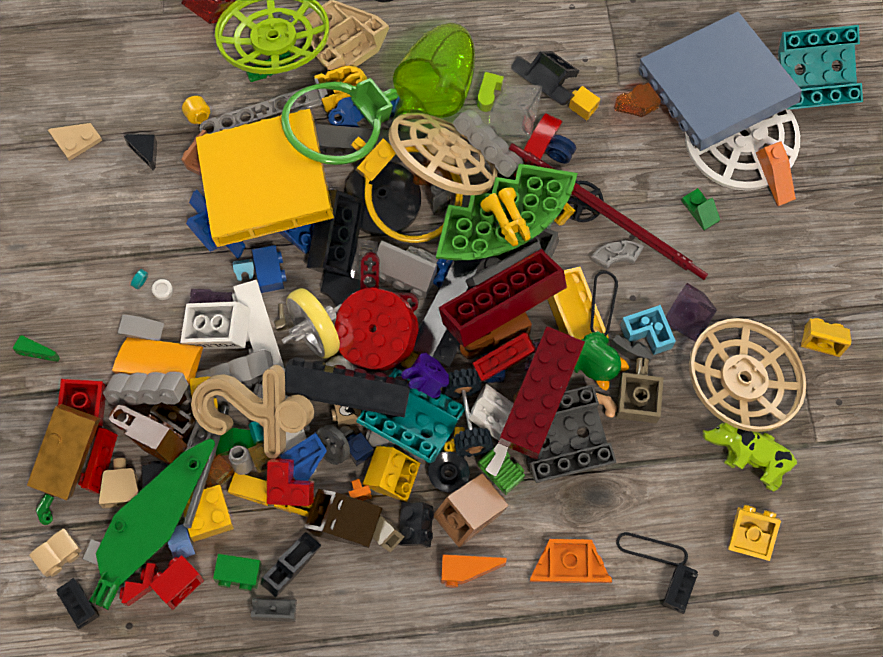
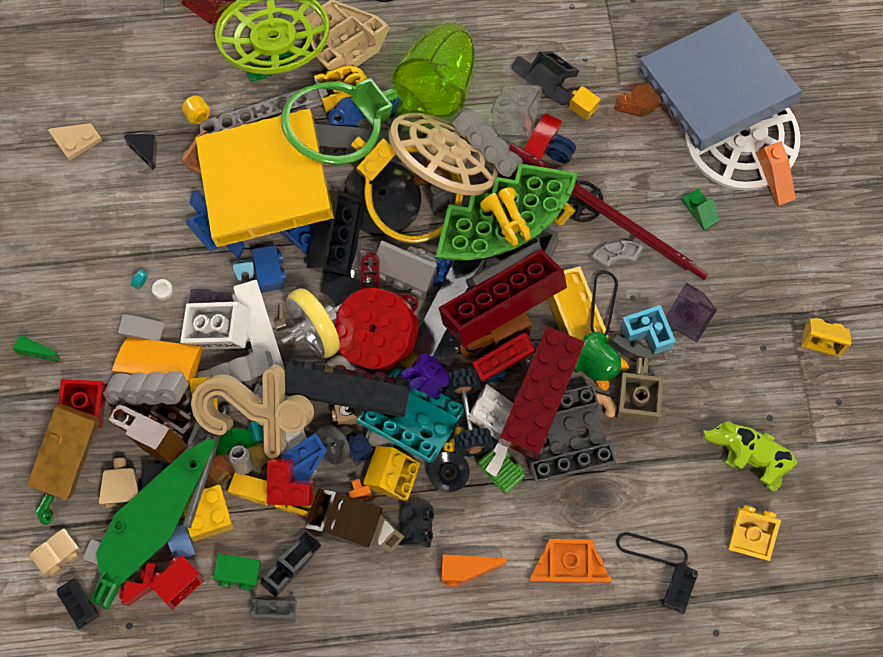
red hinge [78,428,118,494] -> none
medium nougat slope [434,474,509,548] -> none
lime leg [477,72,504,112] -> none
tan dish [689,318,806,432] -> none
teal slope [778,25,863,110] -> none

